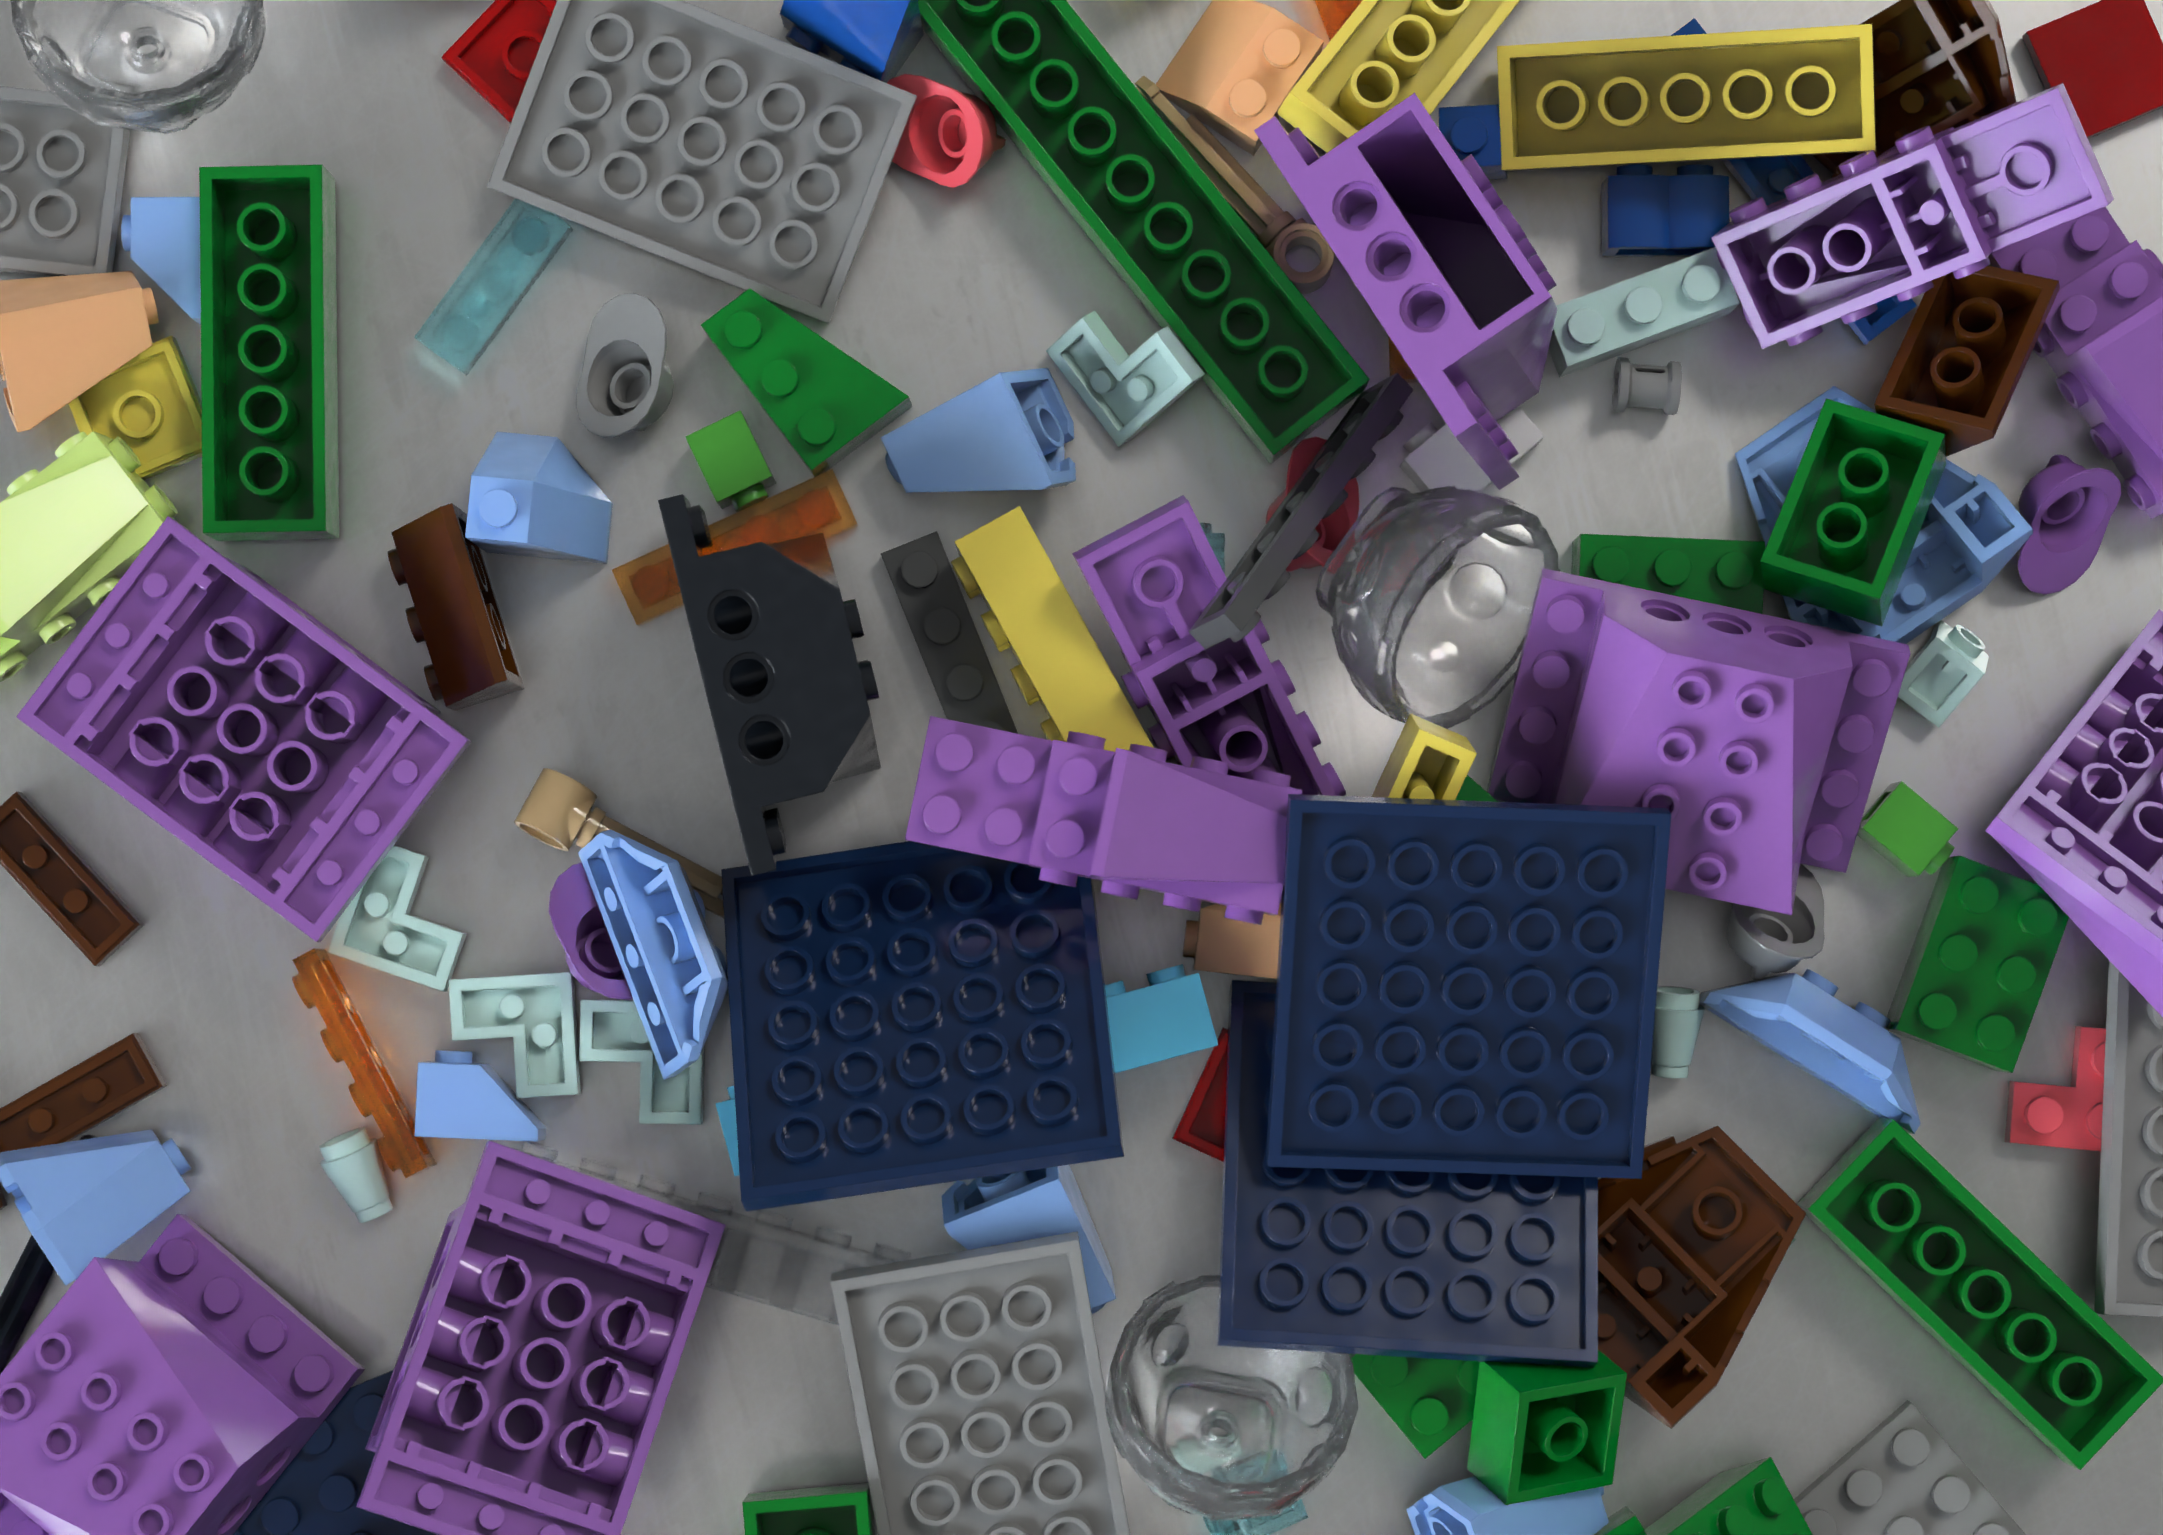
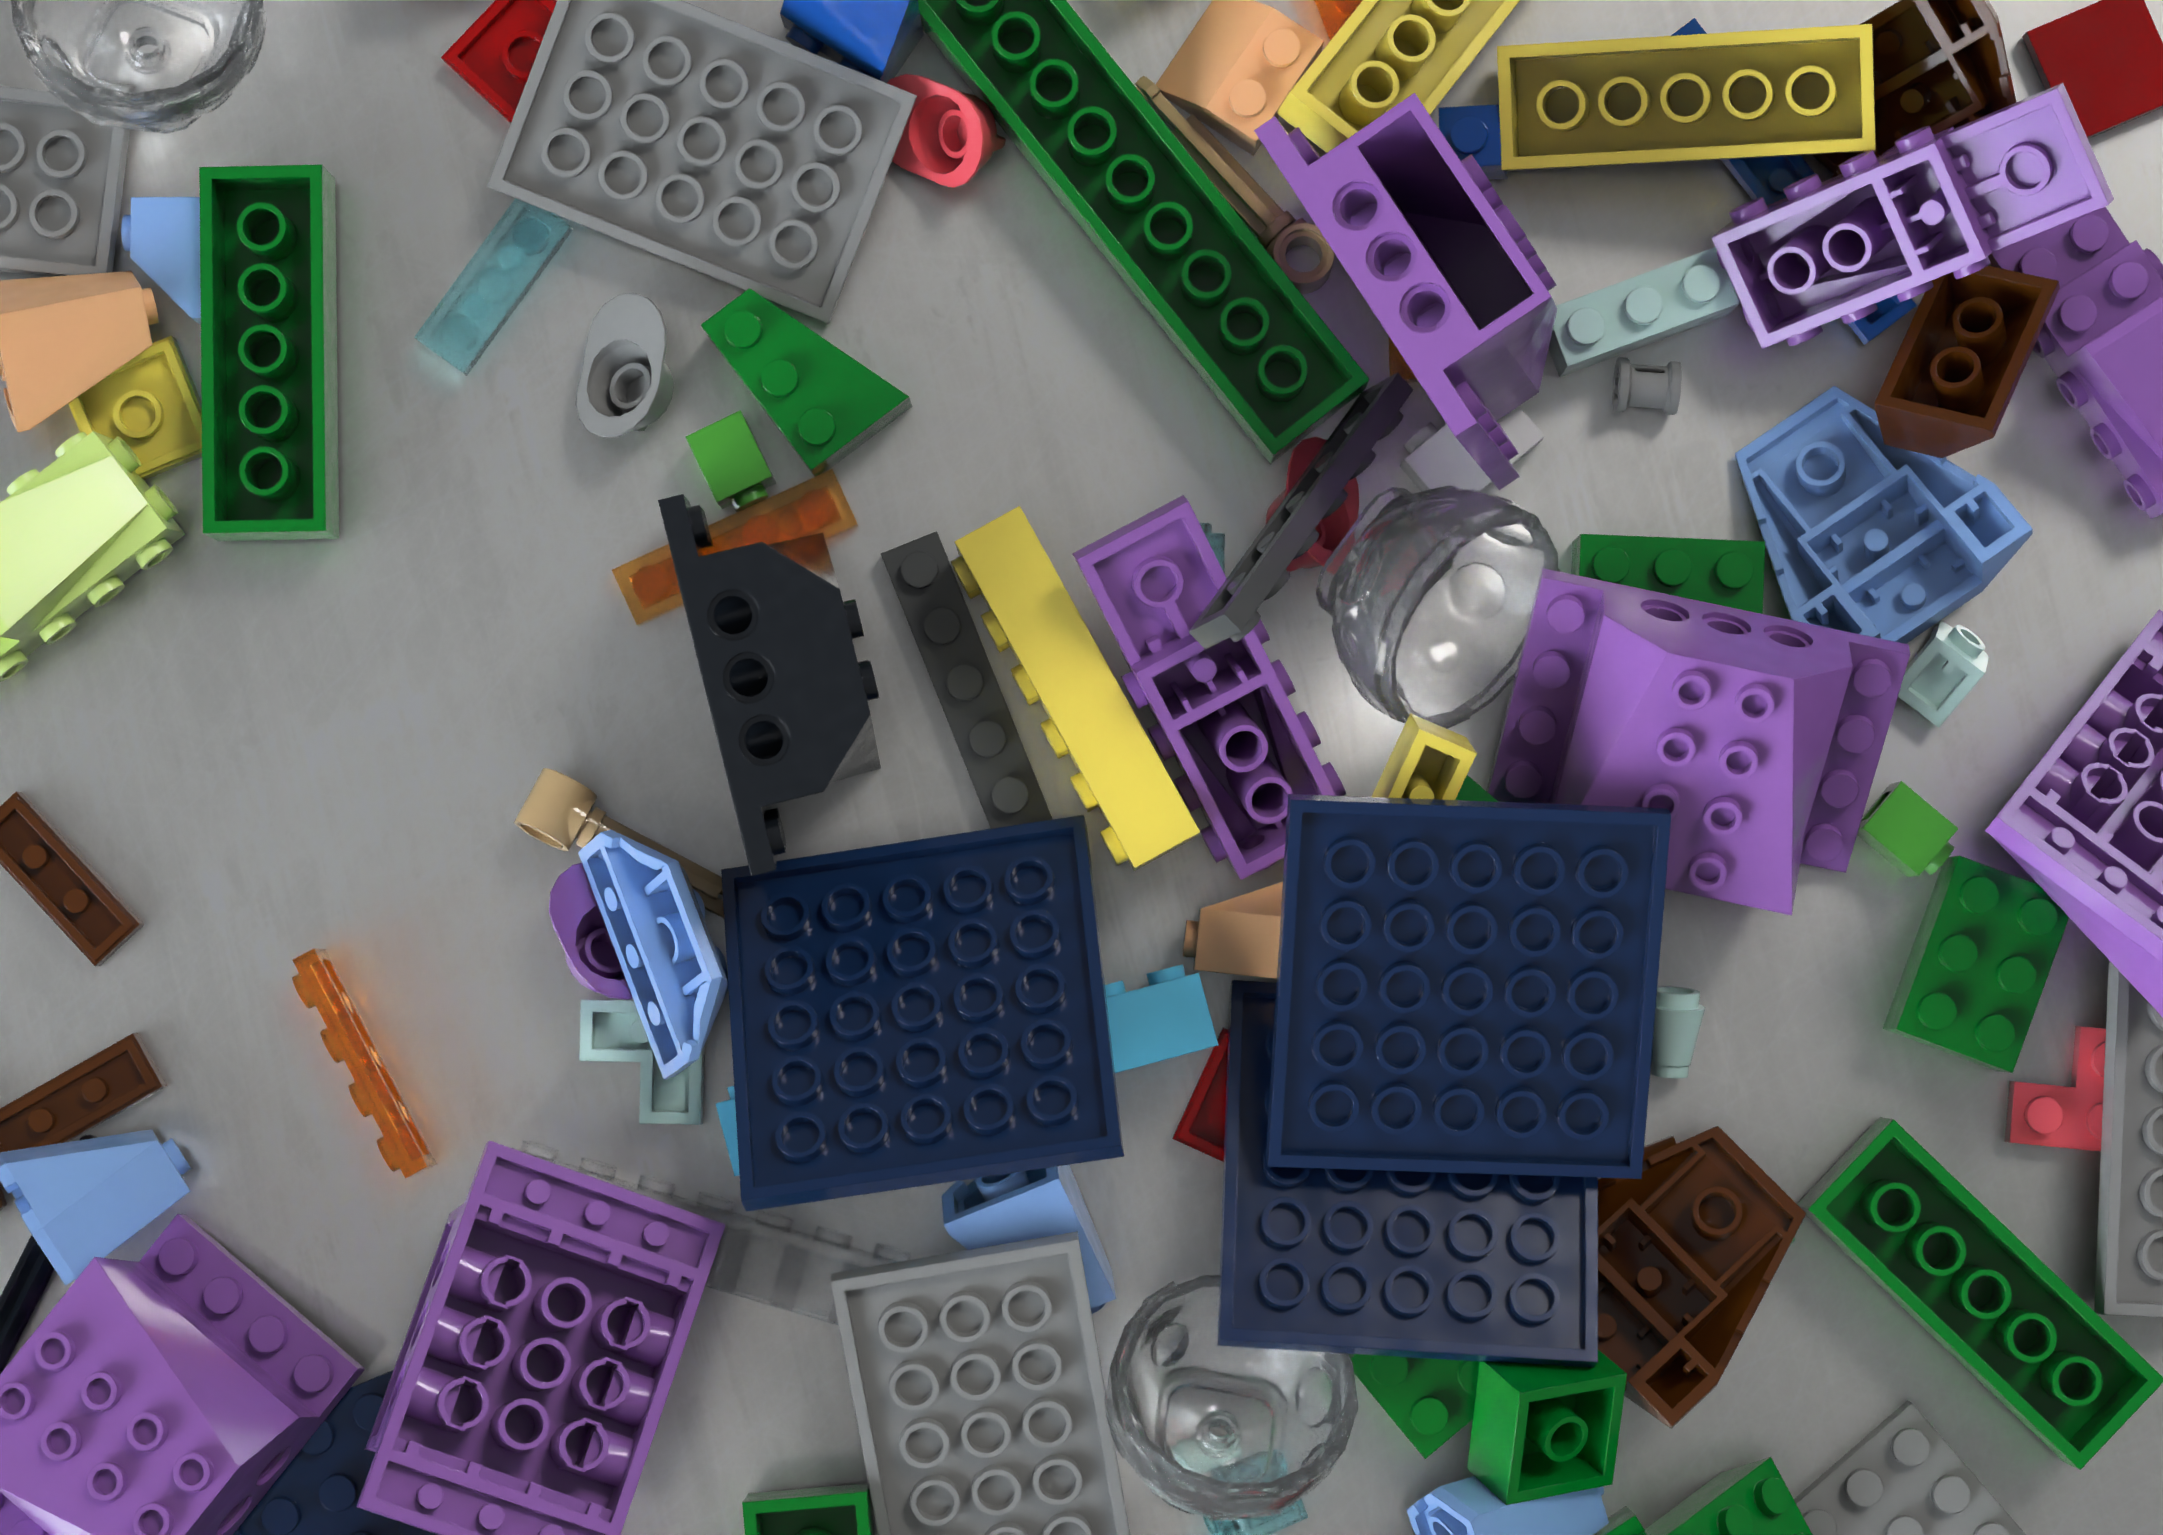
medium lavender wedge [16,516,472,942] -> none
light aqua cone [319,1127,393,1223] -> none
light aqua plate [328,845,466,992] -> none
reddish brown slope [388,503,524,711] -> none
light blue slope [414,1050,546,1142] -> none
light aqua plate [449,972,581,1098] -> none
light blue slope [465,432,613,564] -> none
light blue slope [880,368,1076,493] -> none
medium lavender wedge [905,716,1303,925] -> none
light aqua plate [1046,311,1205,447] -> none
blue brick [1601,164,1730,257] -> none
light blue wedge [1699,969,1921,1134] -> none
light grey piece [1726,863,1825,981] -> none
green brick [1760,399,1946,627] -> none
medium lavender piece [2017,455,2121,595] -> none

